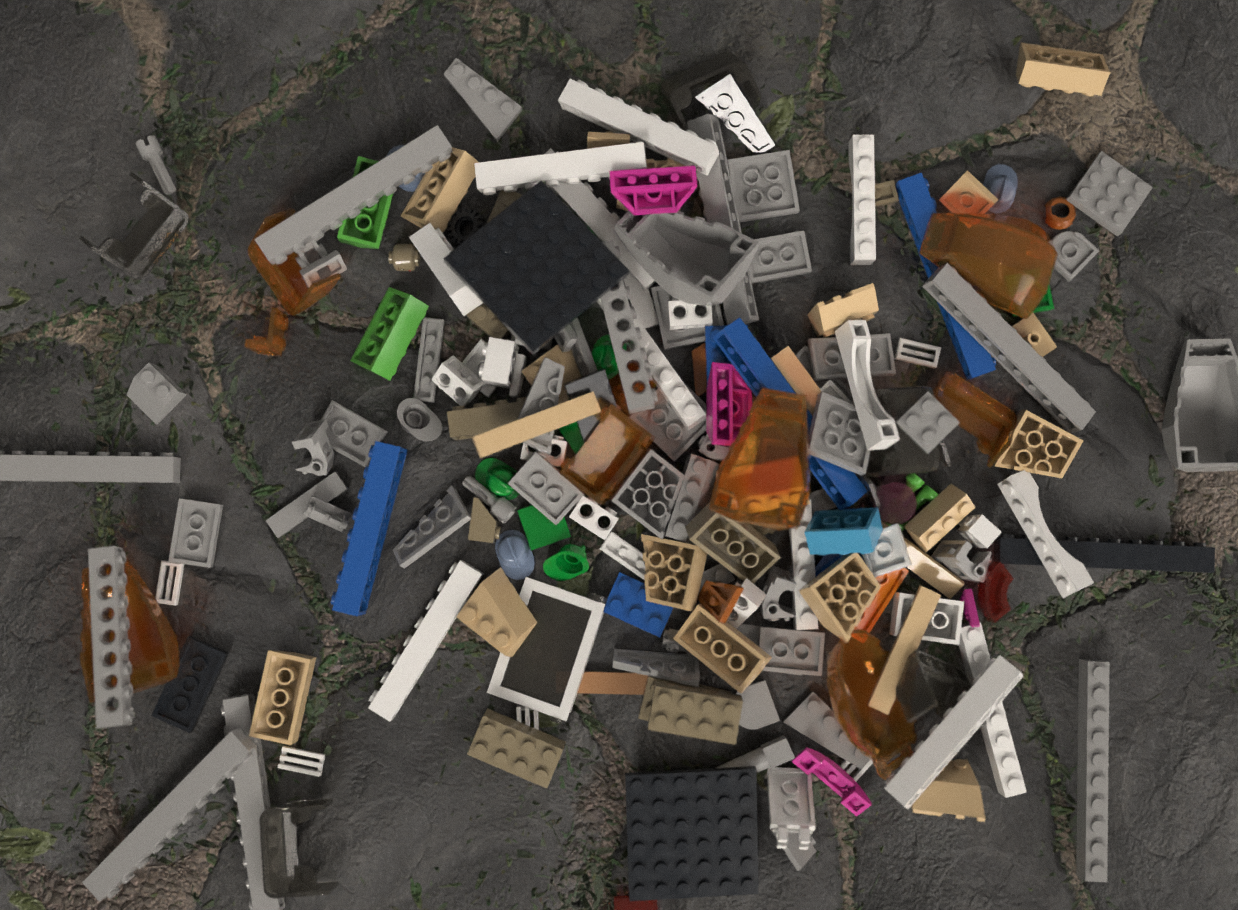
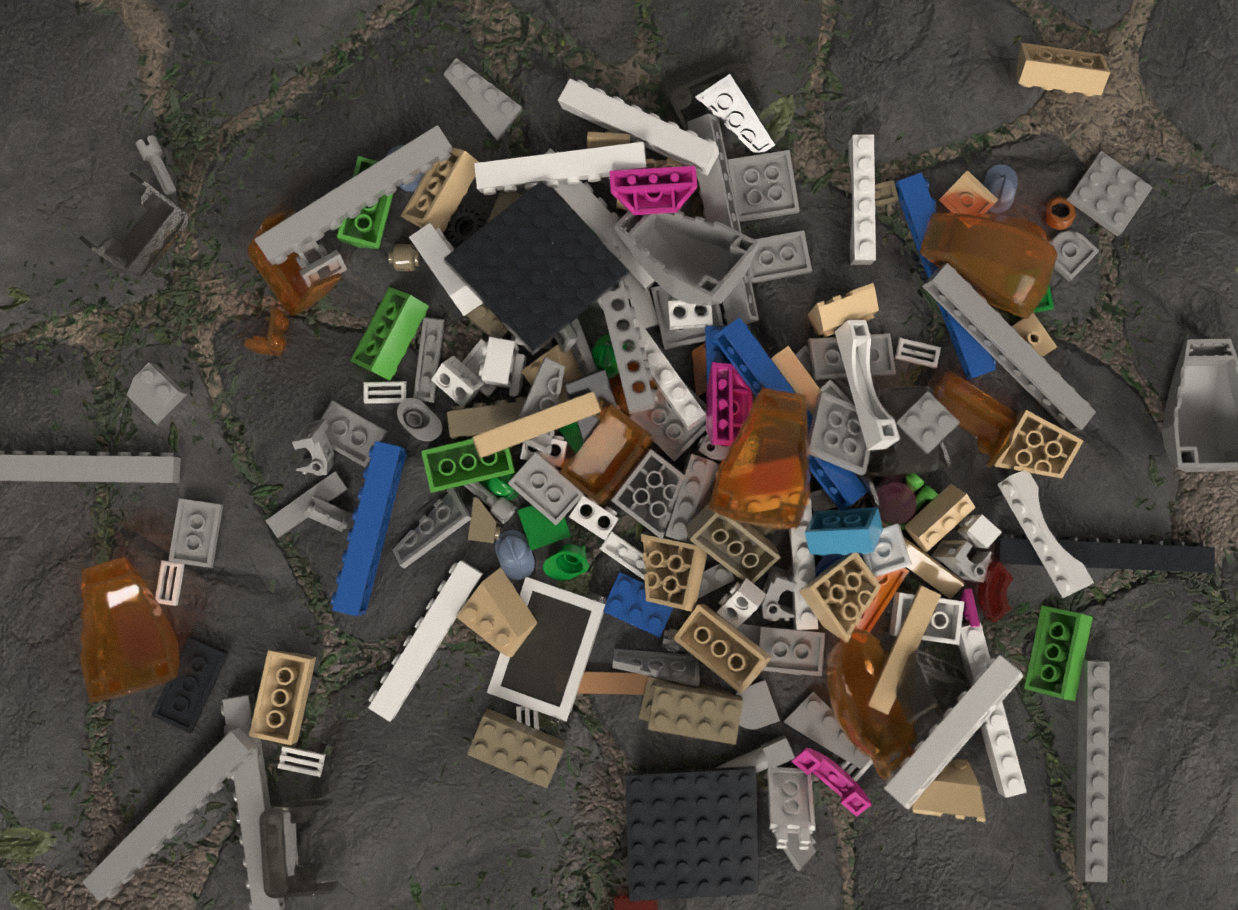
light grey brick [88,546,134,728] -> none
dark orange wing [697,581,744,623] -> none
none -> white tile [364,381,407,404]
none -> bright green slope [421,439,515,493]
none -> bright green slope [1024,605,1093,701]

